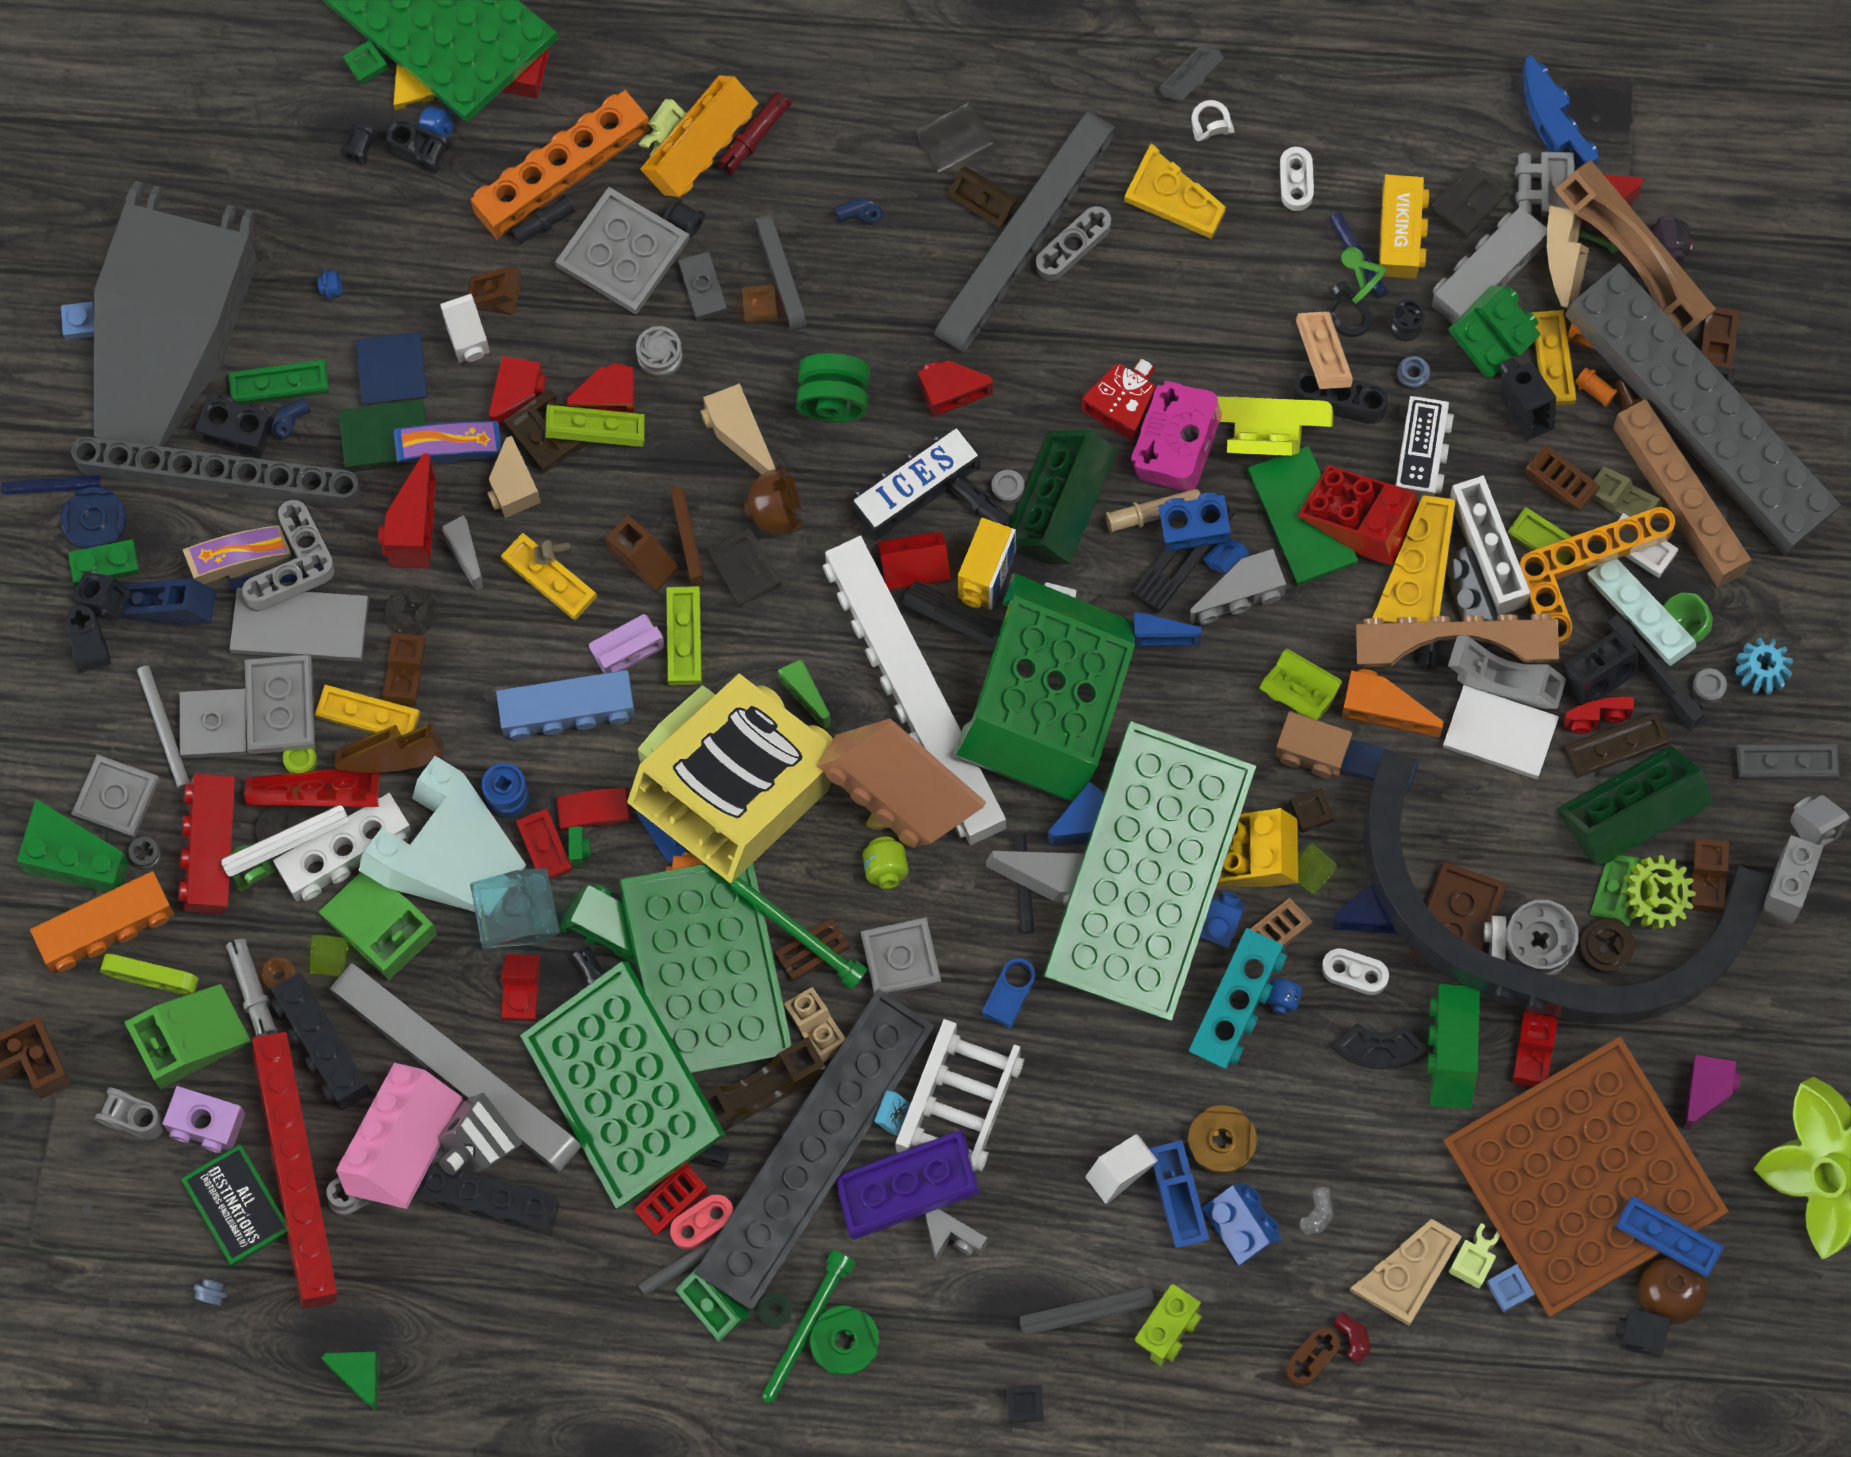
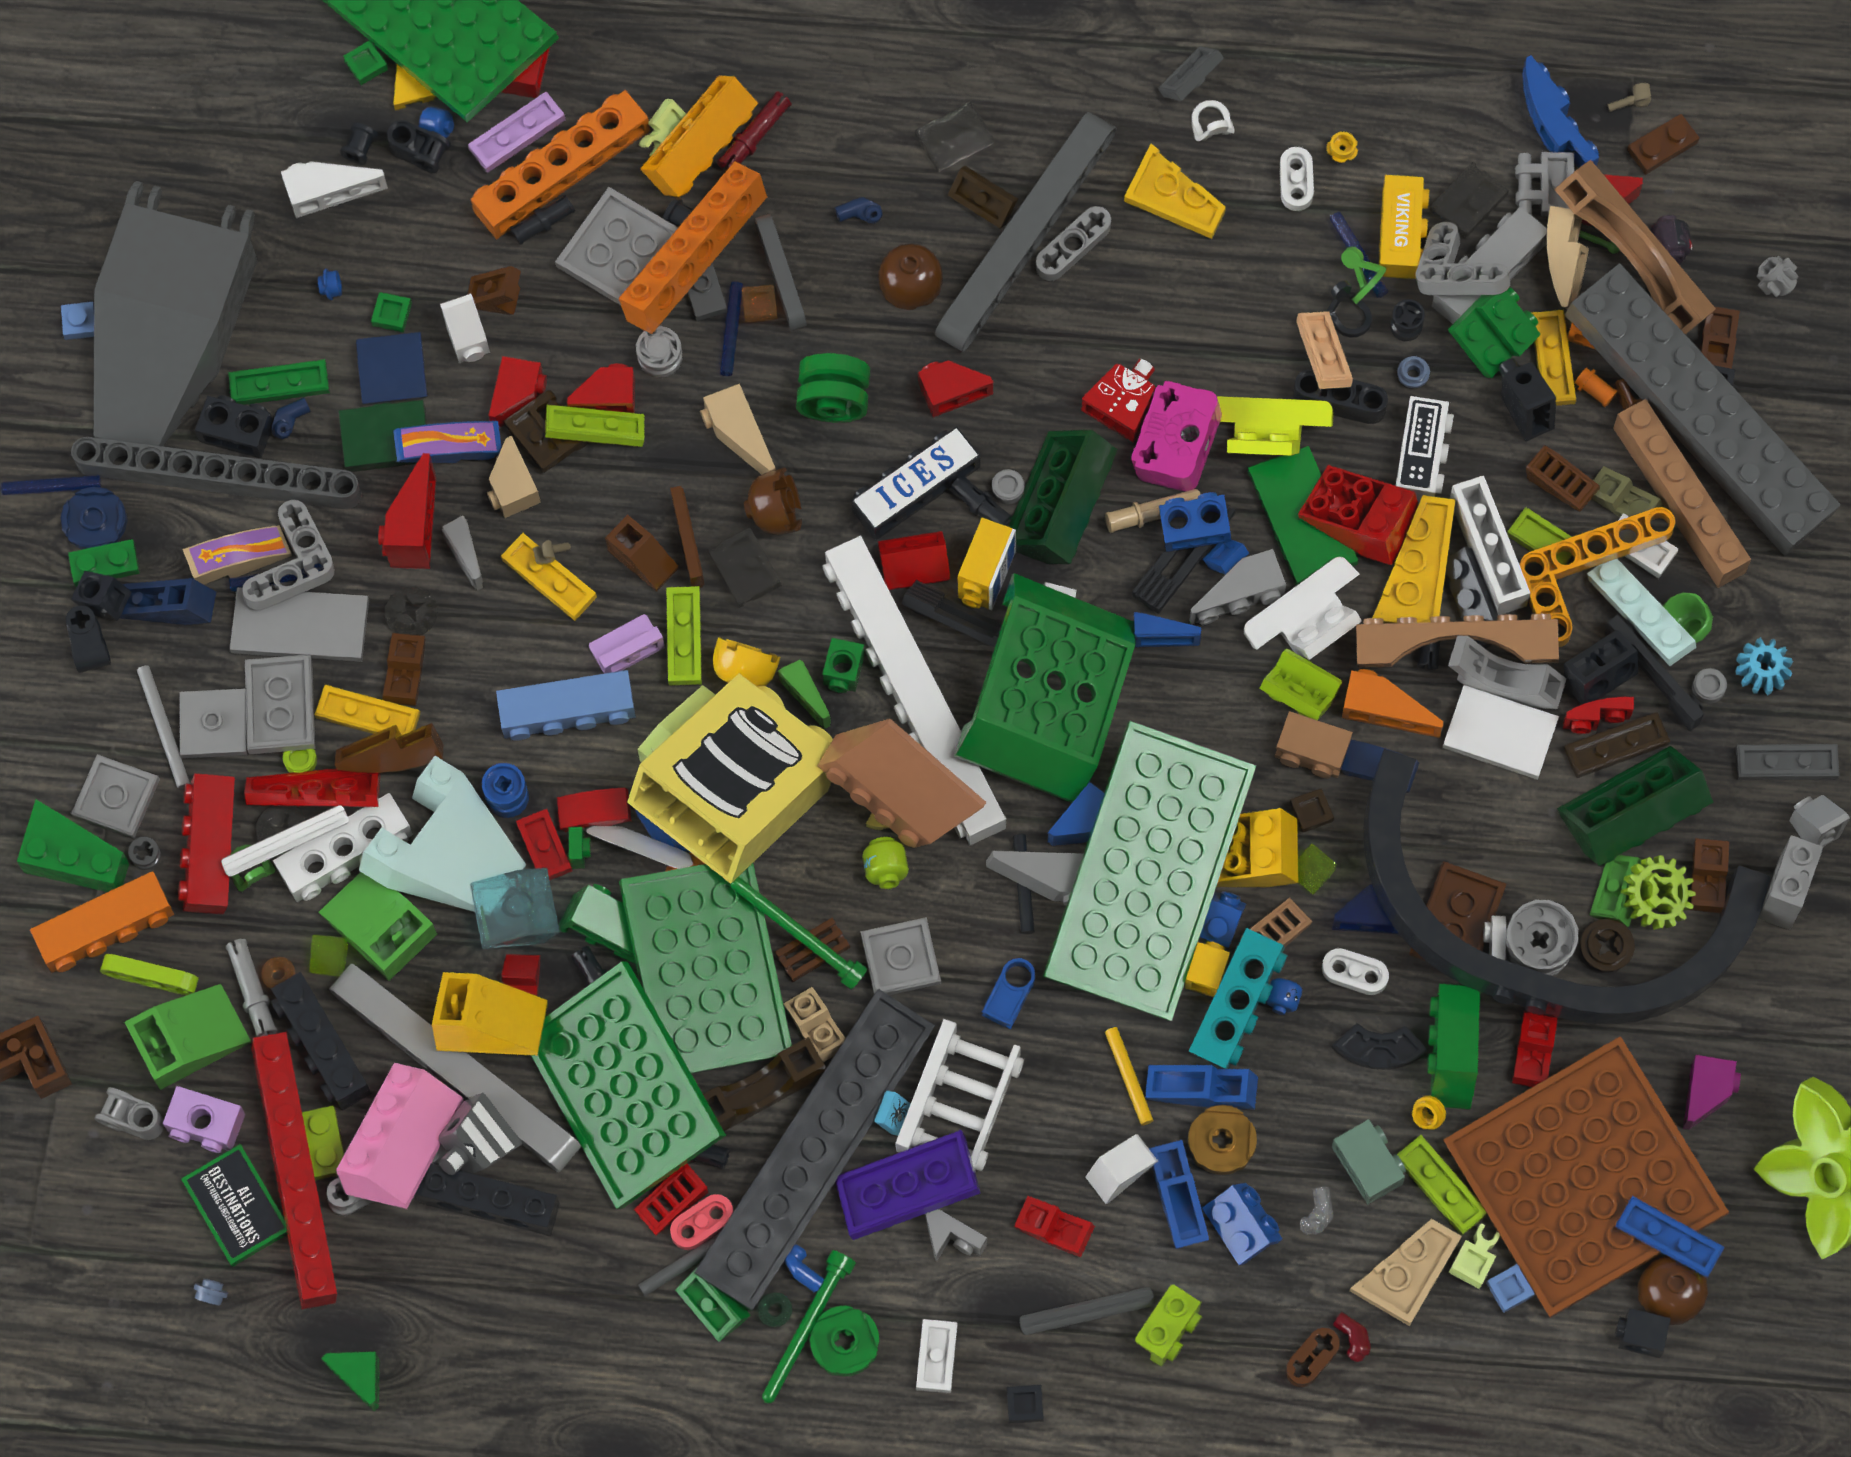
none -> white slope [281,162,388,218]
none -> lime plate [302,1105,345,1181]
none -> green plate [371,292,412,333]
none -> yellow slope [432,972,548,1056]
none -> lavender plate [468,92,566,173]
none -> white sticker [586,826,693,869]
none -> orange brick [619,161,767,334]
none -> yellow cylinder [713,637,781,687]
none -> clear blue bar [720,282,743,376]
none -> blue arm [784,1244,824,1292]
none -> green brick [822,638,865,693]
none -> reddish brown cylinder [878,243,943,310]
none -> white plate [916,1319,957,1393]
none -> red slope [1014,1196,1095,1257]
none -> yellow bar [1105,1027,1154,1126]
none -> blue slope [1145,1065,1258,1109]
none -> yellow brick [1185,941,1230,997]
none -> white plate [1244,557,1362,660]
none -> yellow plate [1326,132,1358,163]
none -> sand green brick [1332,1119,1406,1205]
none -> lime tile [1397,1135,1487,1236]
none -> yellow plate [1412,1096,1446,1130]
none -> light grey beam [1416,222,1510,295]
none -> dark tan hand [1607,83,1651,112]
none -> reddish brown plate [1627,114,1700,175]
none -> light grey gear [1757,256,1798,297]

